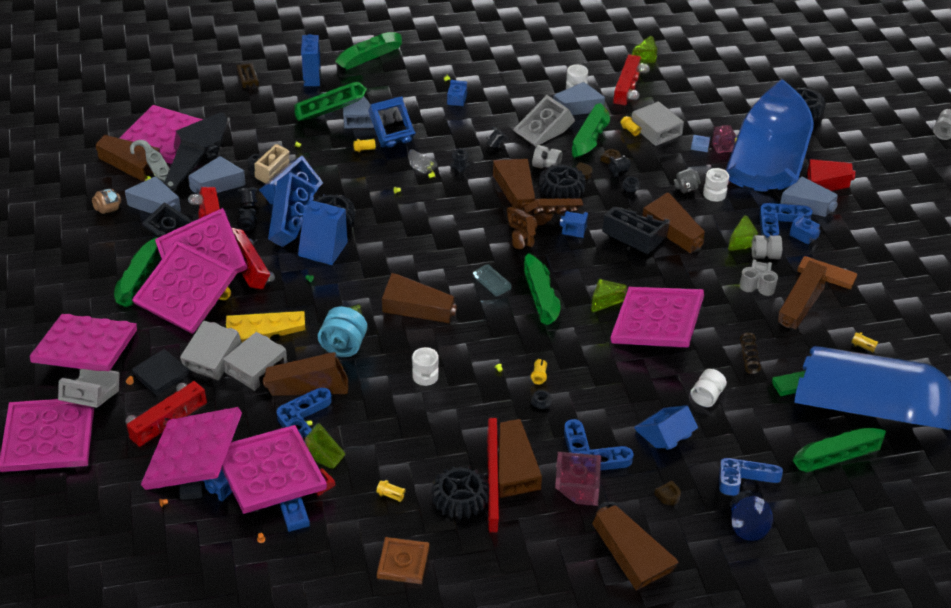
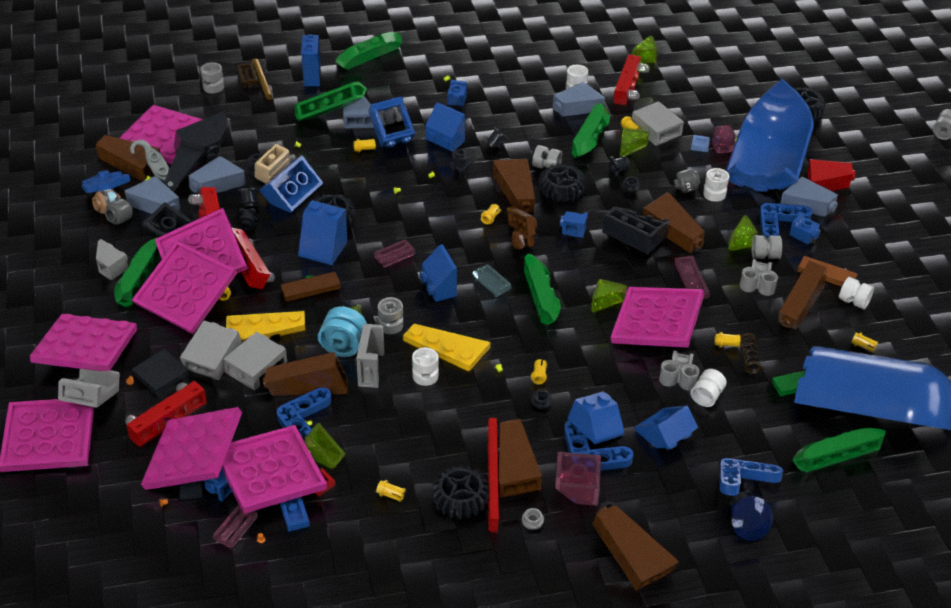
blue wedge [268,172,319,247] -> none
dark orange tile [377,537,429,584] -> none
reddish brown slope [382,273,457,323] -> none
clear piece [408,149,438,174] -> none
light grey slope [513,95,575,147] -> none
reddish brown plate [524,199,583,225] -> none
dark brown tile [576,162,592,180] -> none
dark brown tile [600,149,621,164] -> none
dark brown tile [654,481,681,505] -> none
none -> blue plate [82,170,130,193]
none -> light grey slope [96,239,129,280]
none -> dark grey head [105,199,133,225]
none -> light grey wheel [201,62,224,93]
none -> clear pink tile [213,504,258,548]
none -> pearl gold bar [252,58,272,100]
none -> reddish brown tile [281,272,341,302]
none -> light grey panel [356,324,385,388]
none -> clear pink tile [374,239,415,267]
none -> light grey wheel [378,297,403,334]
none -> yellow wing [403,324,490,371]
none -> blue slope [420,244,457,302]
none -> blue slope [426,102,465,151]
none -> yellow pin [481,204,501,224]
none -> light grey plate [522,508,544,529]
none -> blue slope [568,391,624,444]
none -> clear neon green slope [620,128,649,156]
none -> light grey piece [659,351,699,390]
none -> clear pink tile [674,256,710,299]
none -> yellow pin [715,332,740,348]
none -> white wheel [839,277,874,309]

